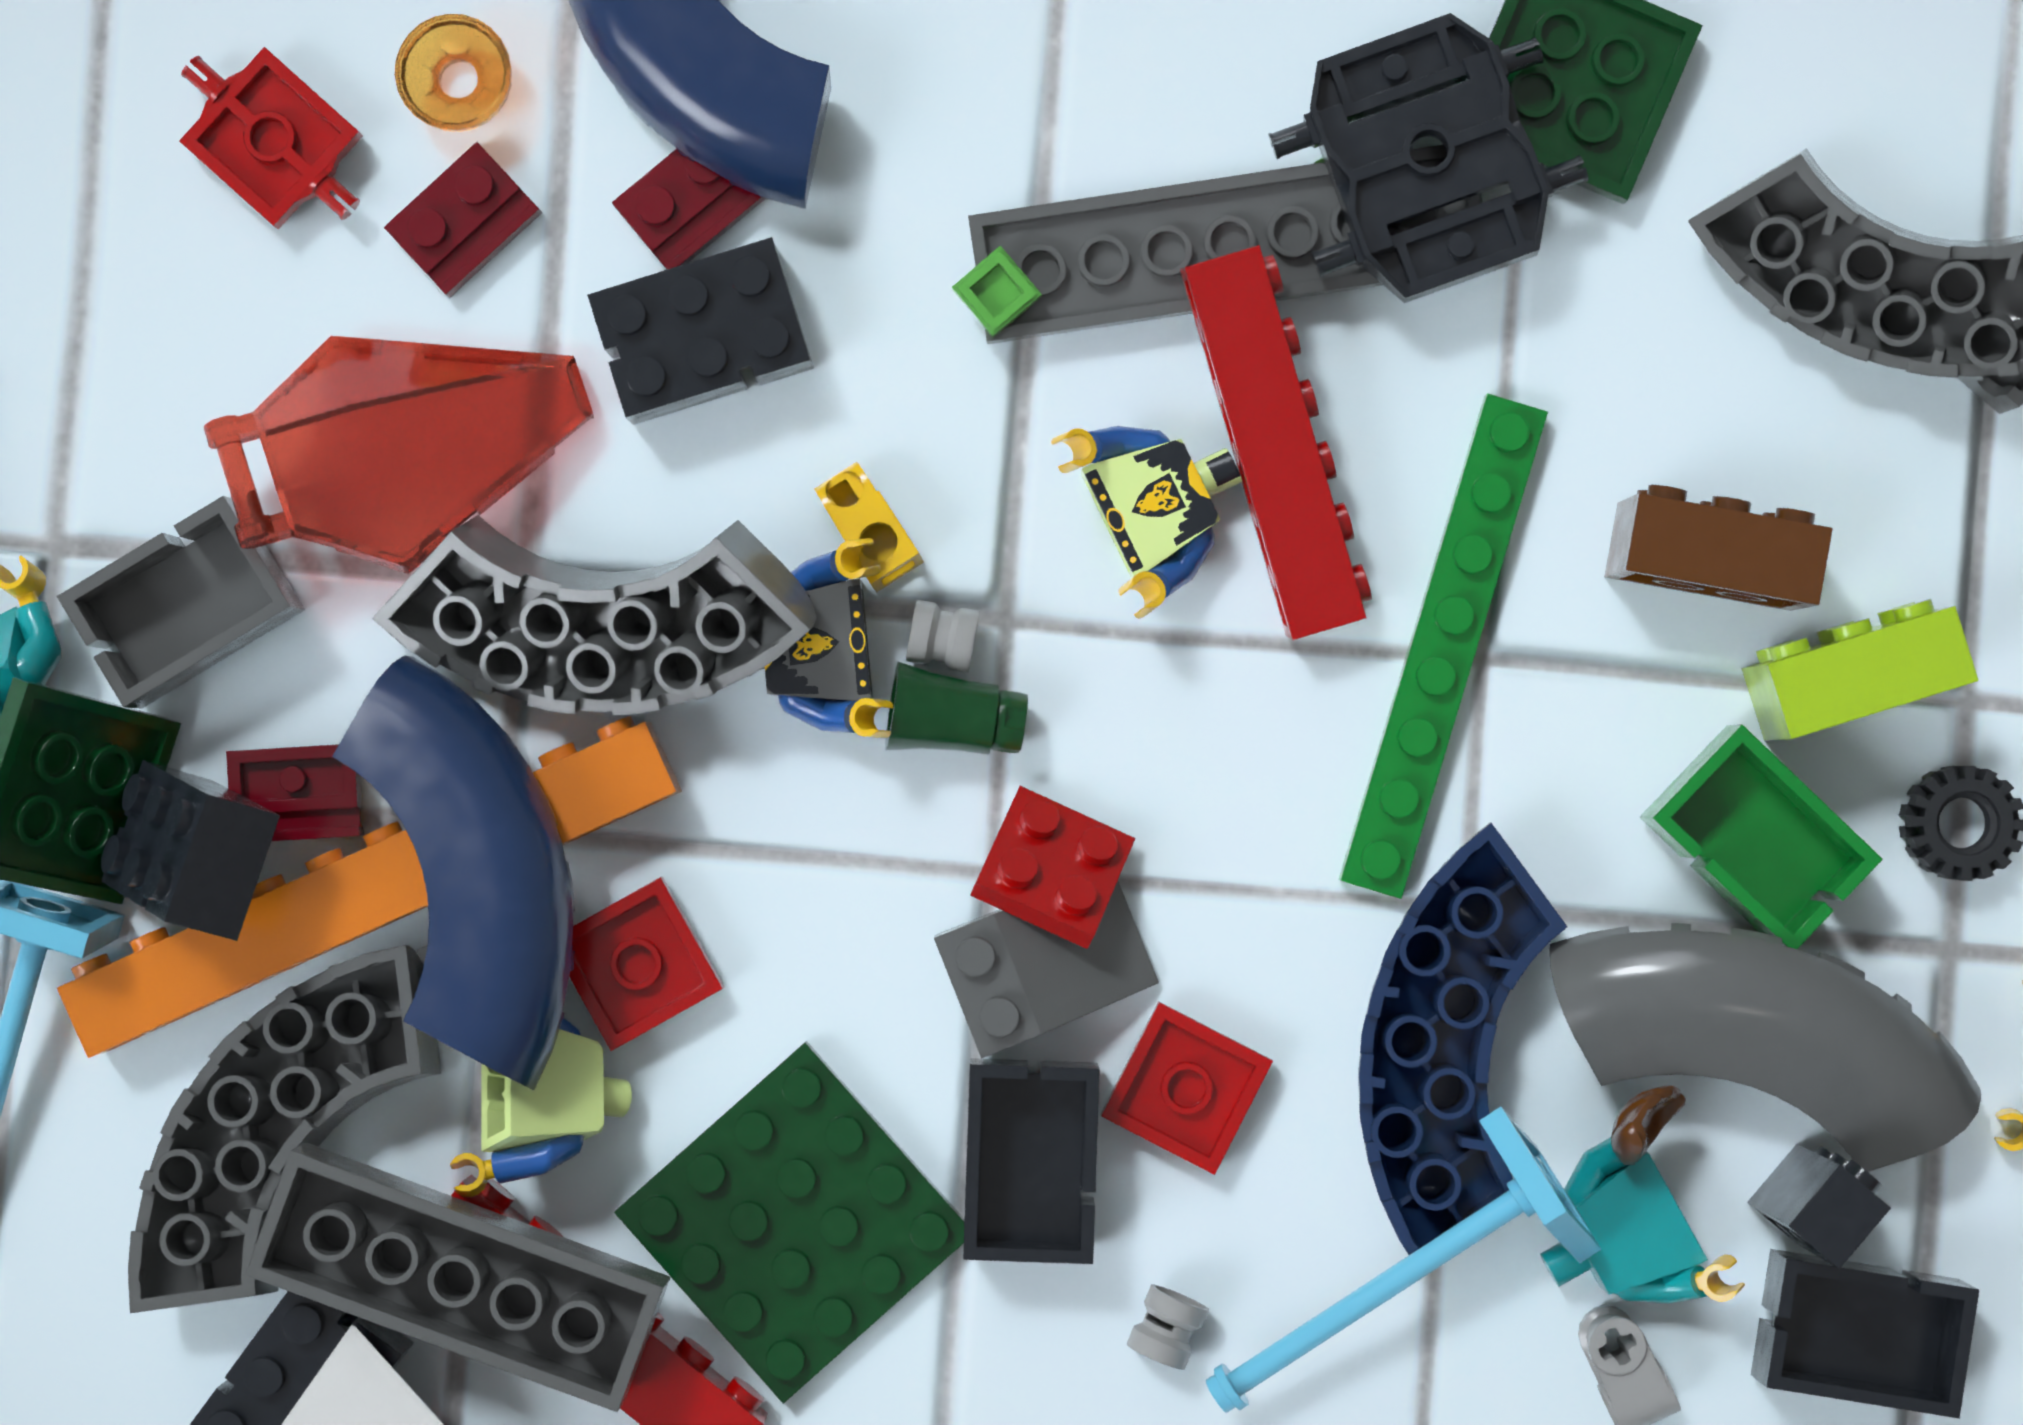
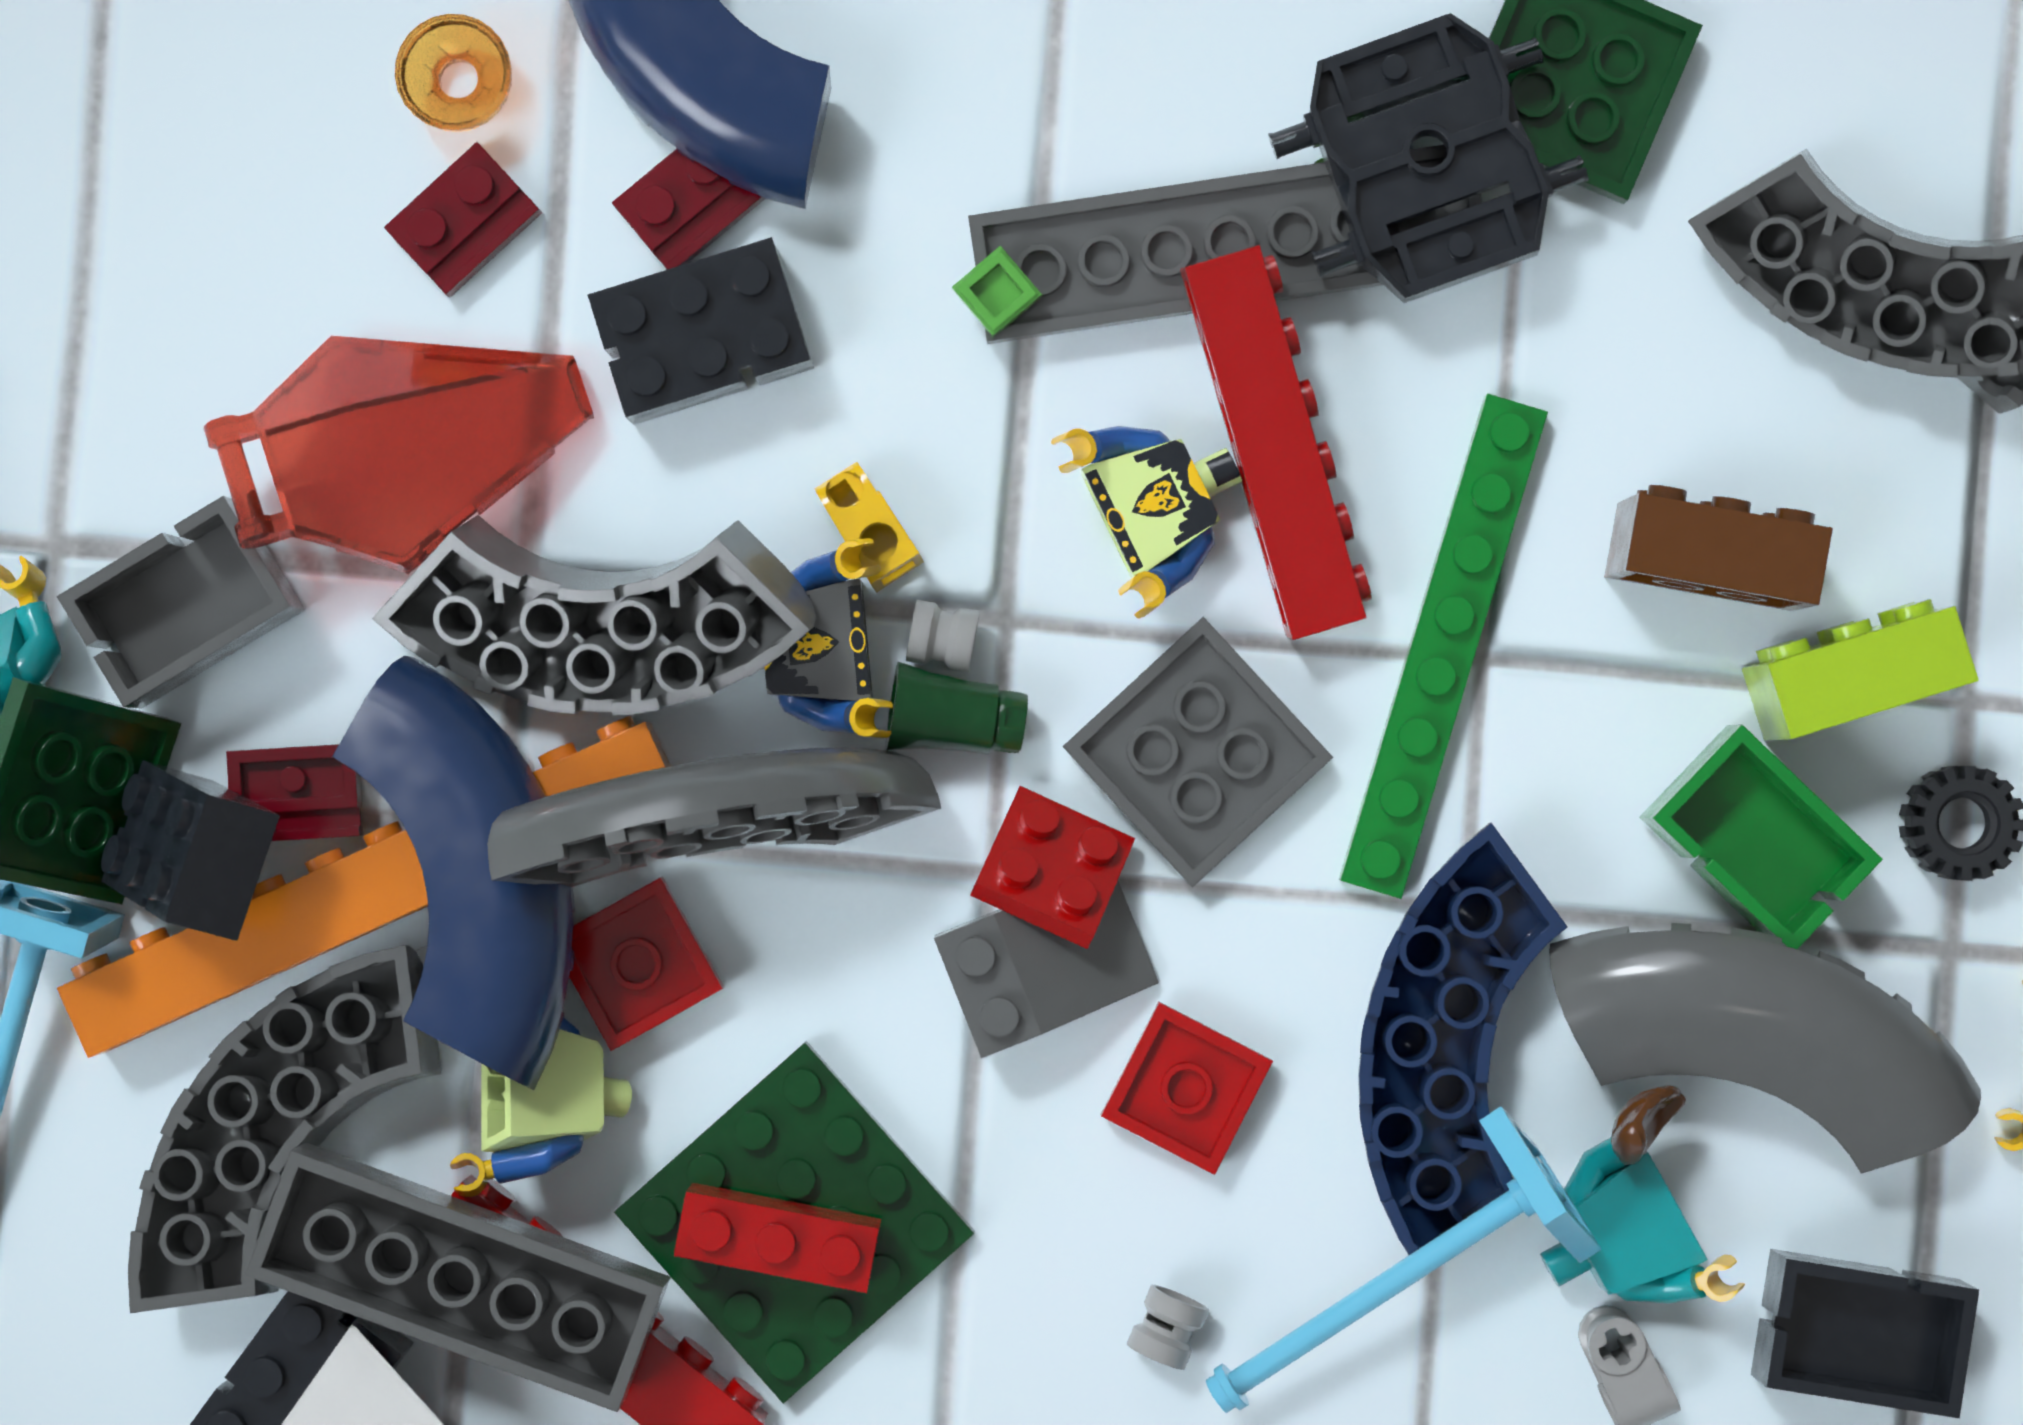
red plate [179,47,363,230] -> none
black piece [963,1058,1100,1264] -> none
black brick [1748,1144,1891,1269] -> none
none -> dark grey brick [487,747,941,888]
none -> red brick [674,1183,882,1293]
none -> dark grey plate [1062,616,1334,888]

